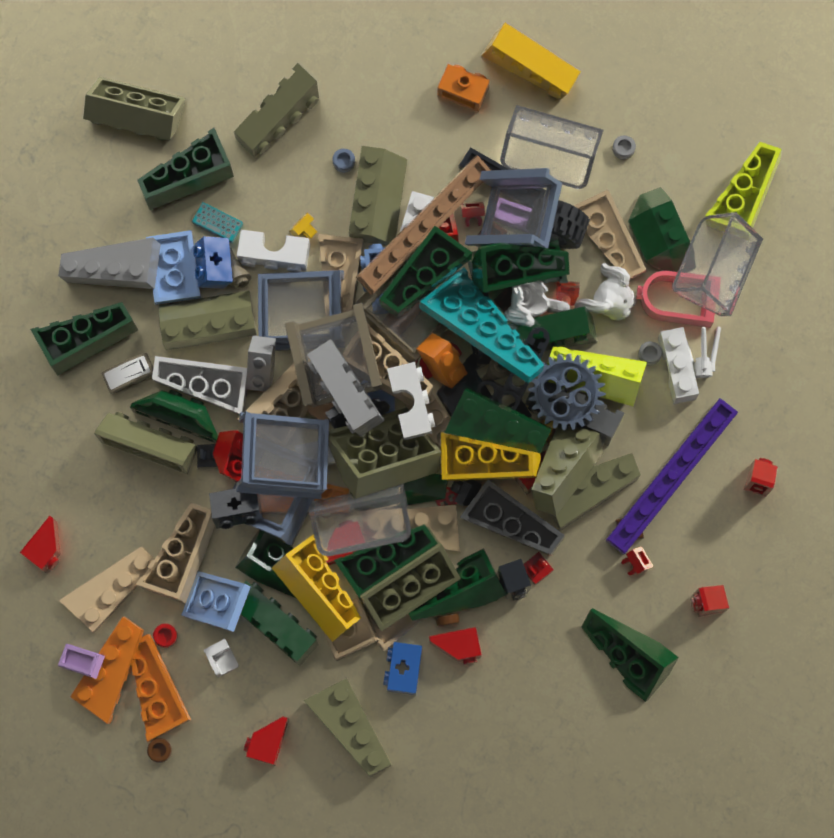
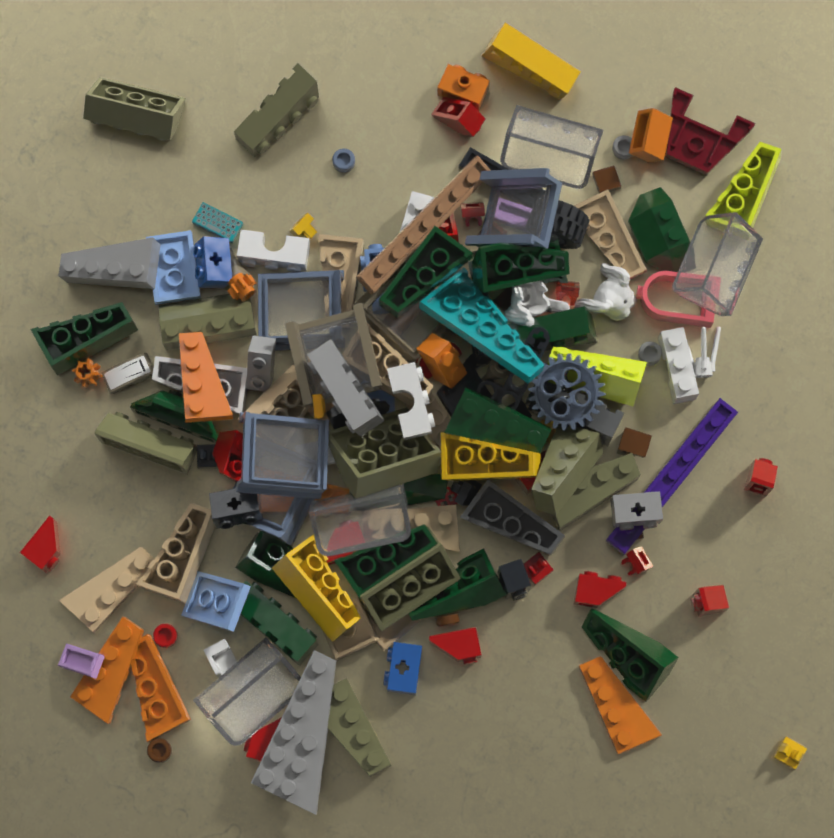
dark green wedge [137,128,234,210] -> none
olive slope [349,146,407,245] -> none
none -> orange gear [72,358,103,388]
none -> orange wing [179,332,233,423]
none -> clear windscreen [193,637,301,746]
none -> orange gear [227,273,257,301]
none -> light grey wing [251,650,337,815]
none -> light orange tile [312,394,326,418]
none -> red slope [431,97,486,137]
none -> red slope [574,571,627,609]
none -> orange wing [579,656,662,755]
none -> reddish brown tile [592,166,621,193]
none -> light grey brick [610,491,663,530]
none -> reddish brown panel [617,427,652,458]
none -> orange brick [629,108,673,163]
none -> dark red wing [666,87,756,175]
none -> yellow tile [773,737,807,770]

